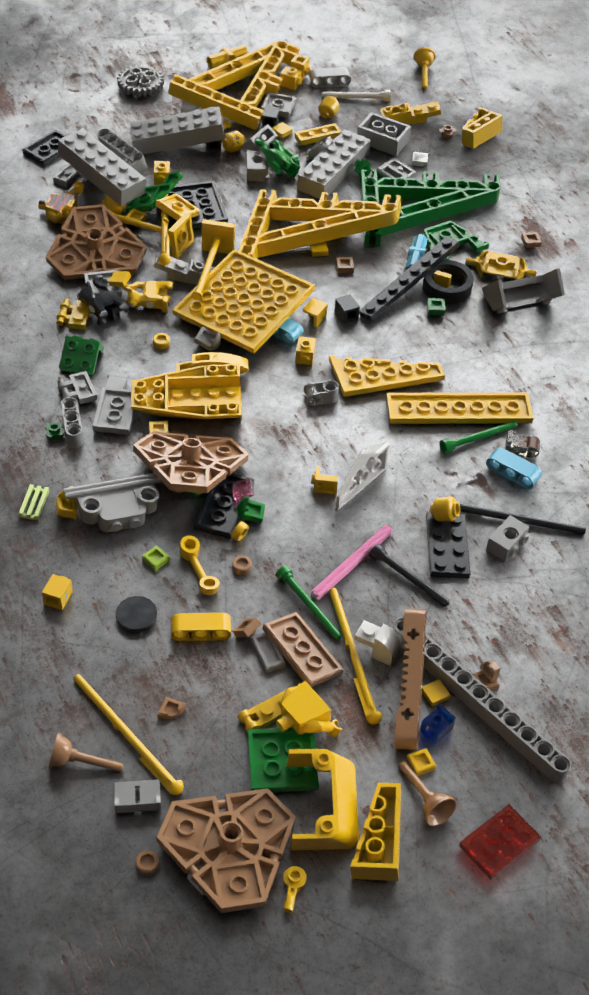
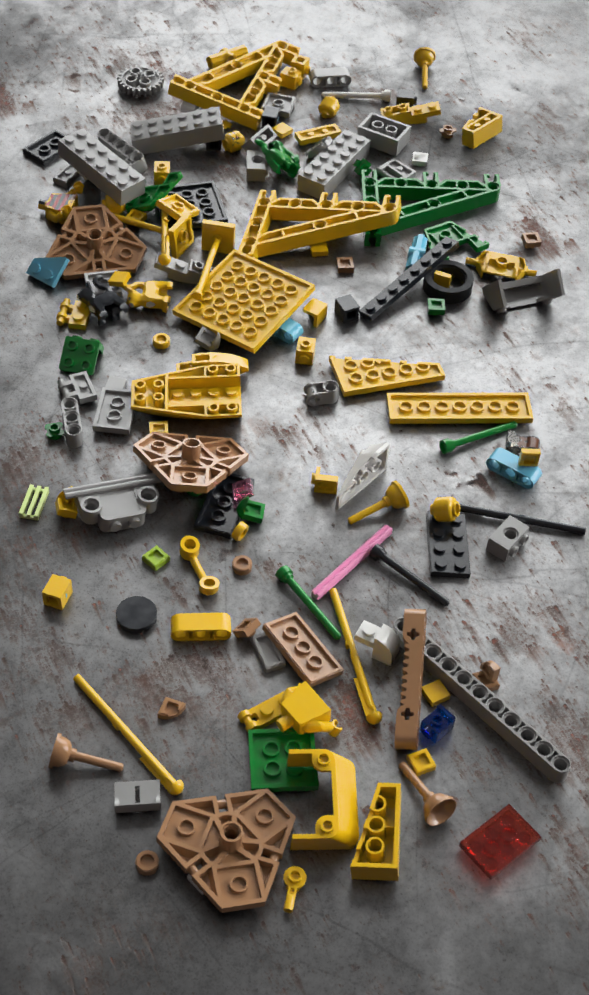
none -> medium azure wing [26,257,70,288]
none -> yellow piece [348,480,410,525]
none -> brick [396,89,417,107]
none -> yellow tile [518,448,541,466]

